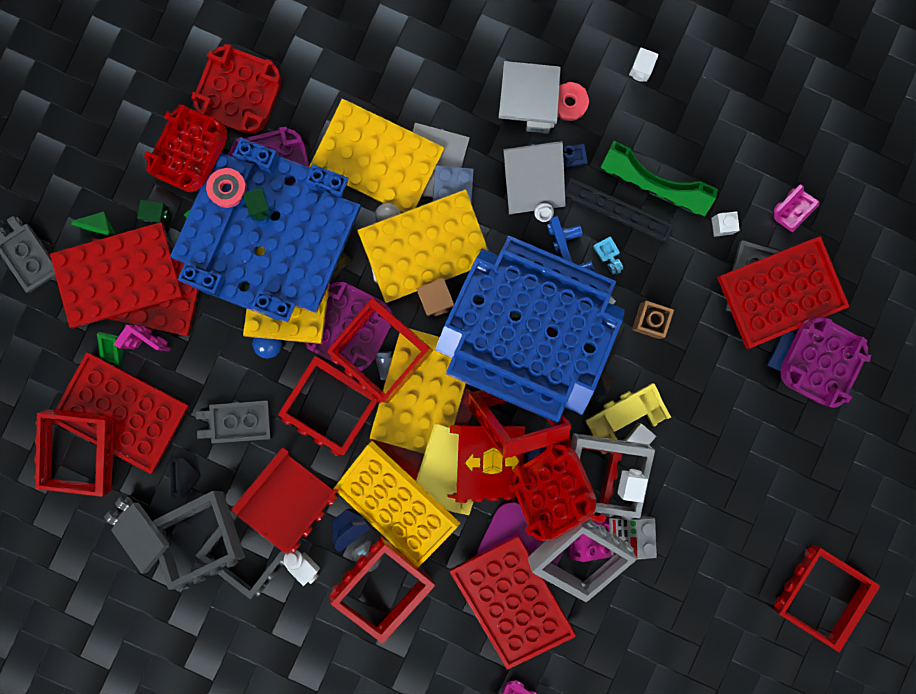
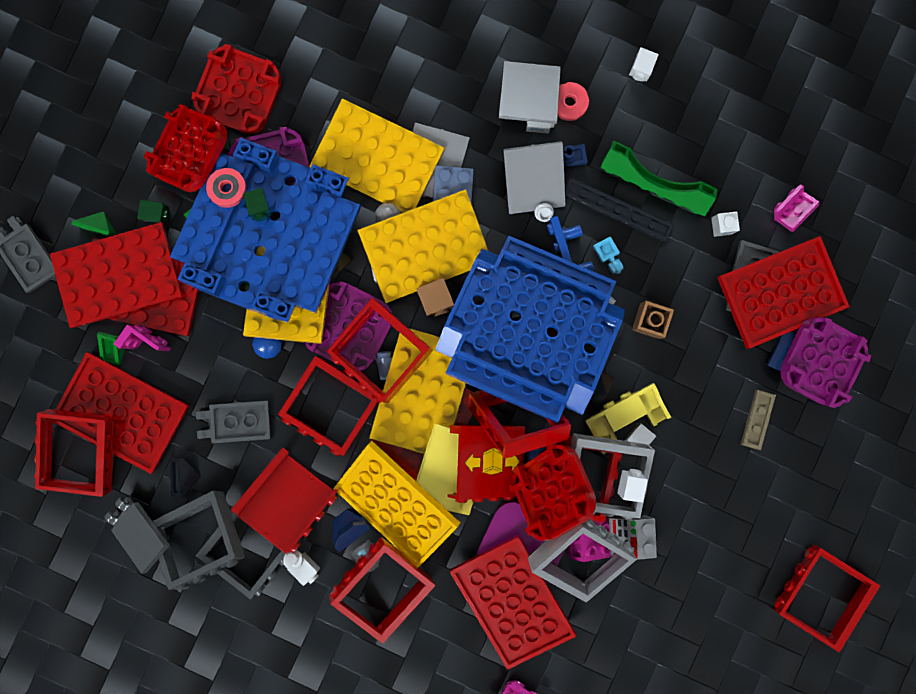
none -> dark tan tile [740,390,776,450]

